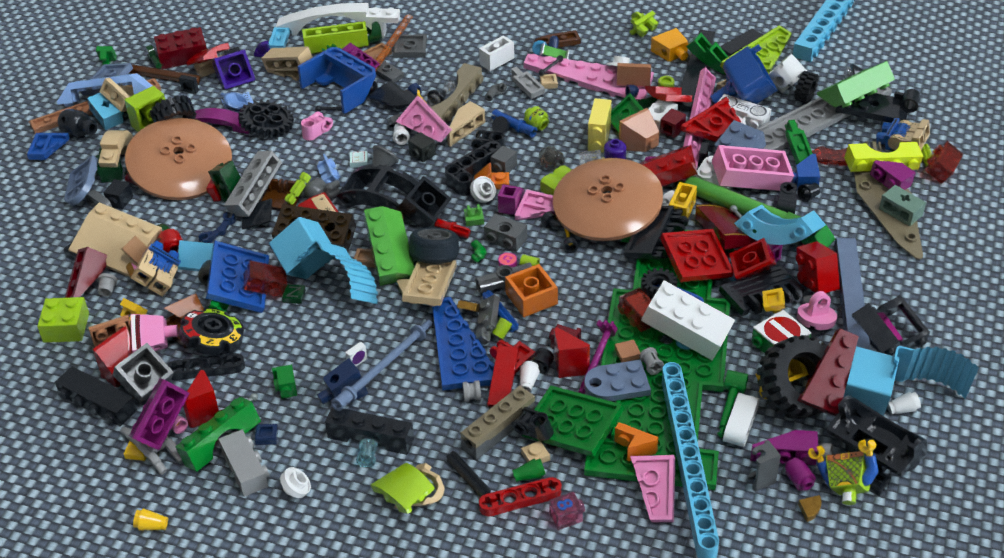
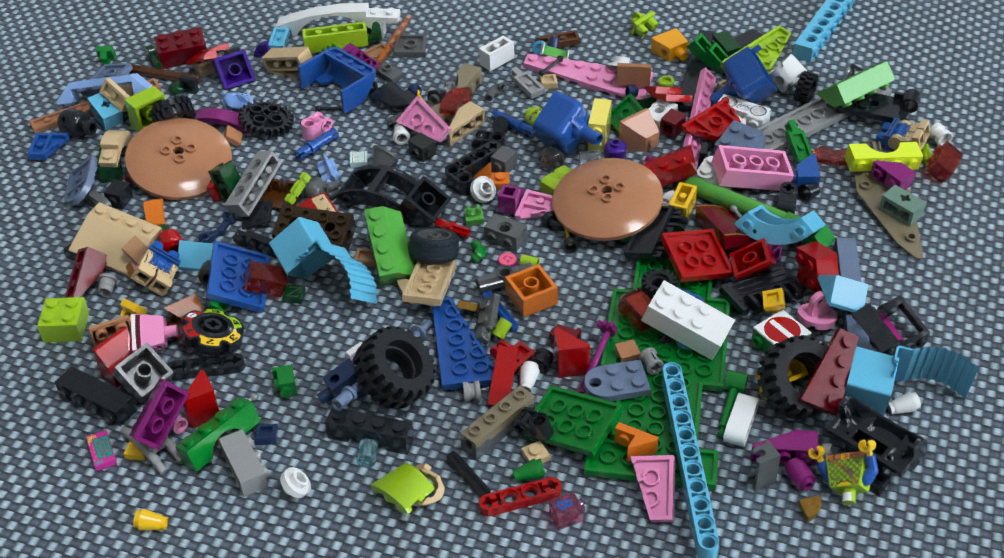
none -> tile [86,430,117,471]
none -> orange slope [143,198,166,225]
none -> dark green piece [168,81,185,96]
none -> nougat tile [224,125,243,147]
none -> black hinge [232,229,278,259]
none -> blue pin [293,128,339,161]
none -> black tyre [354,326,435,409]
none -> clear red tile [439,87,471,115]
none -> blue piece [530,91,603,154]
none -> dark green tile [712,30,742,56]
none -> medium azure slope [817,275,869,313]
none -> white wheel [929,123,953,147]

